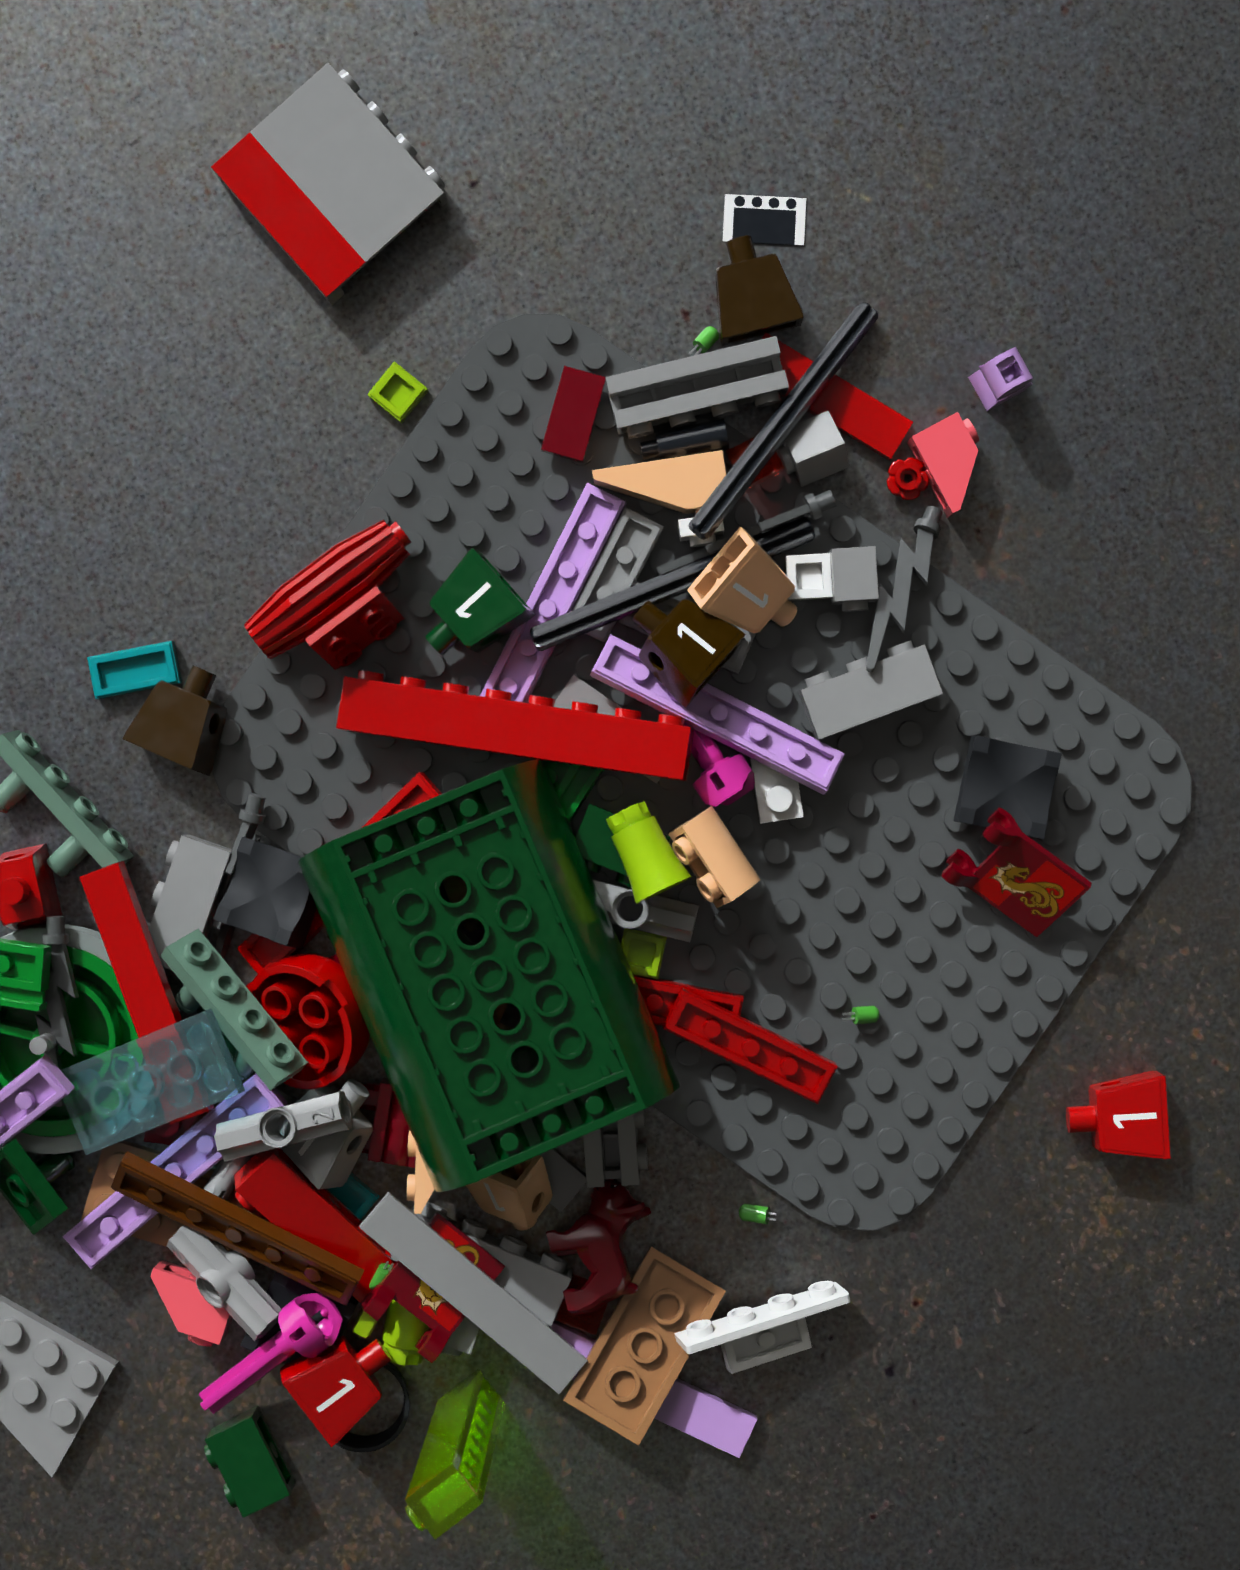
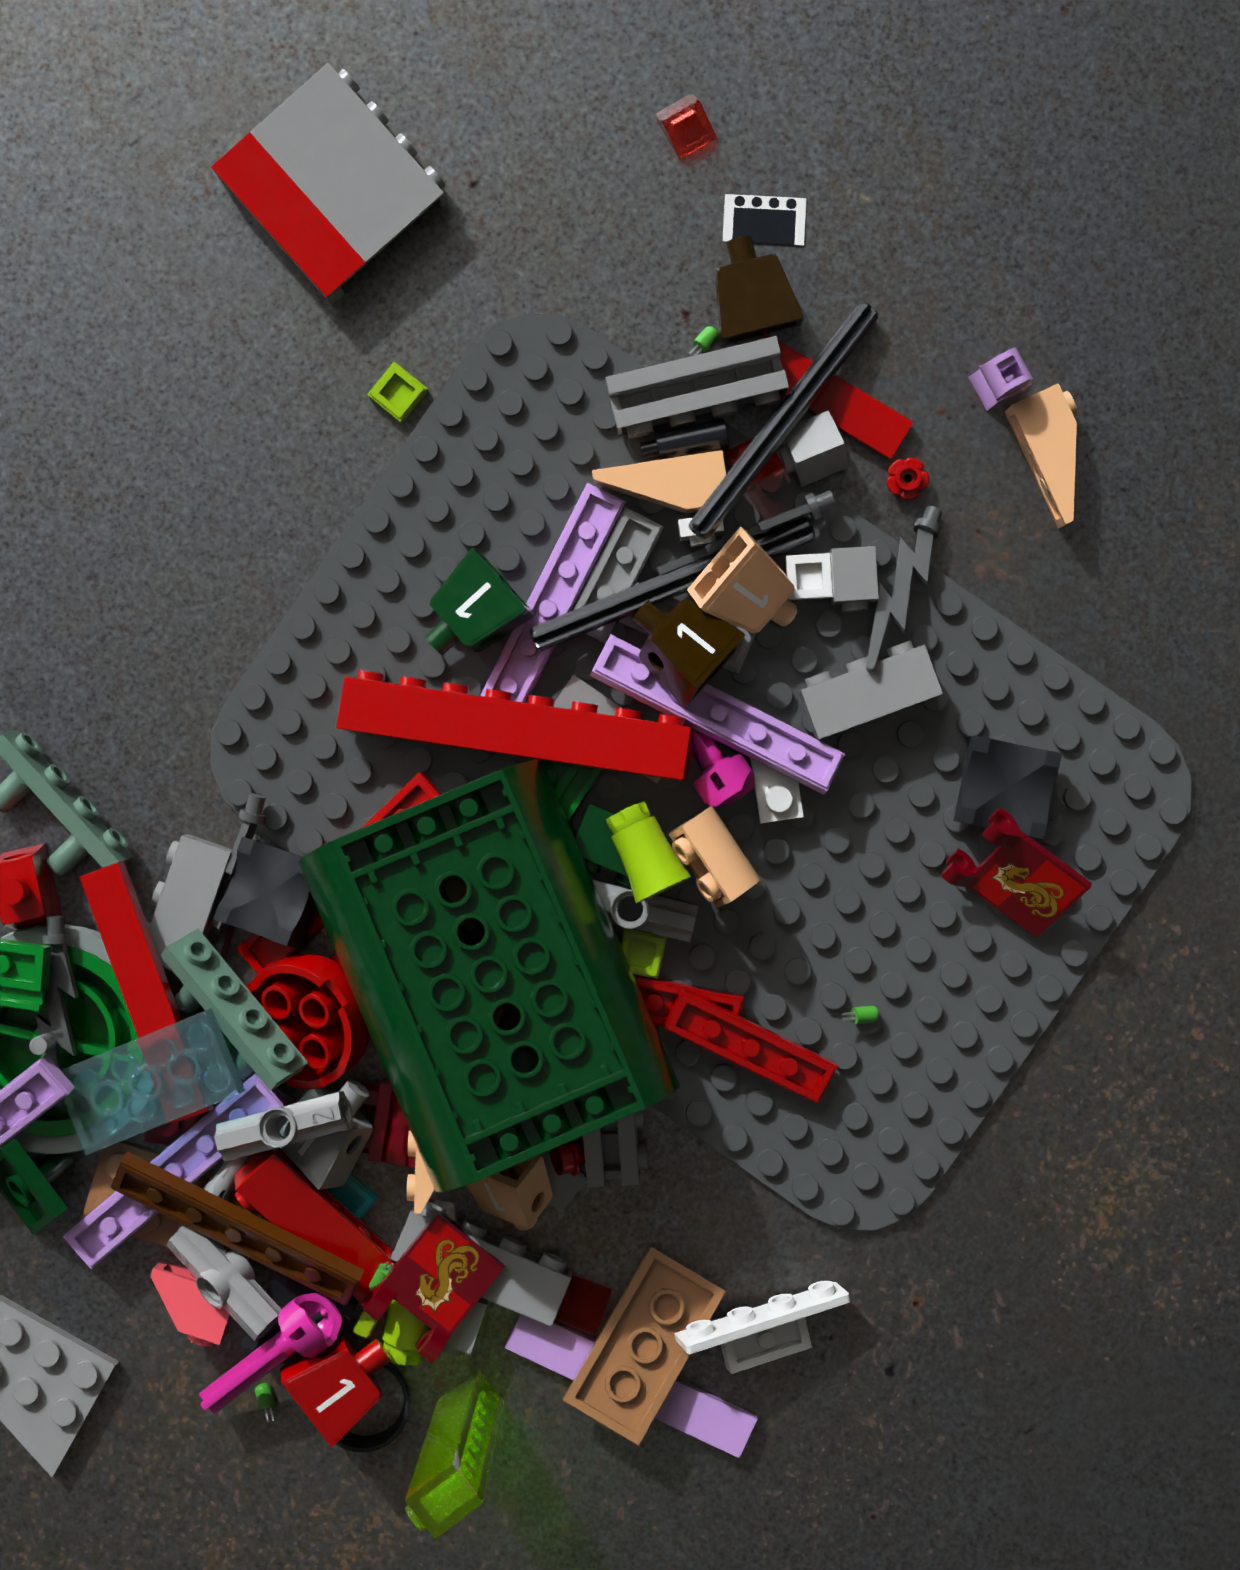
teal tile [87,641,182,700] -> none
dark brown torso [123,665,227,776] -> none
dark green brick [204,1406,296,1518] -> none
red plate [244,519,411,670] -> none
light grey tile [359,1192,588,1394] -> none
dark red tile [541,366,606,463] -> none
dark red animal [546,1179,651,1315] -> none
bright green piece [739,1204,777,1224] -> none
coral slope [907,412,979,518] -> none
red torso [1066,1071,1171,1159] -> none
none -> bright green piece [255,1383,276,1423]
none -> red plate [549,1139,585,1176]
none -> clear red slope [655,94,717,159]
none -> light nougat slope [1005,383,1078,529]

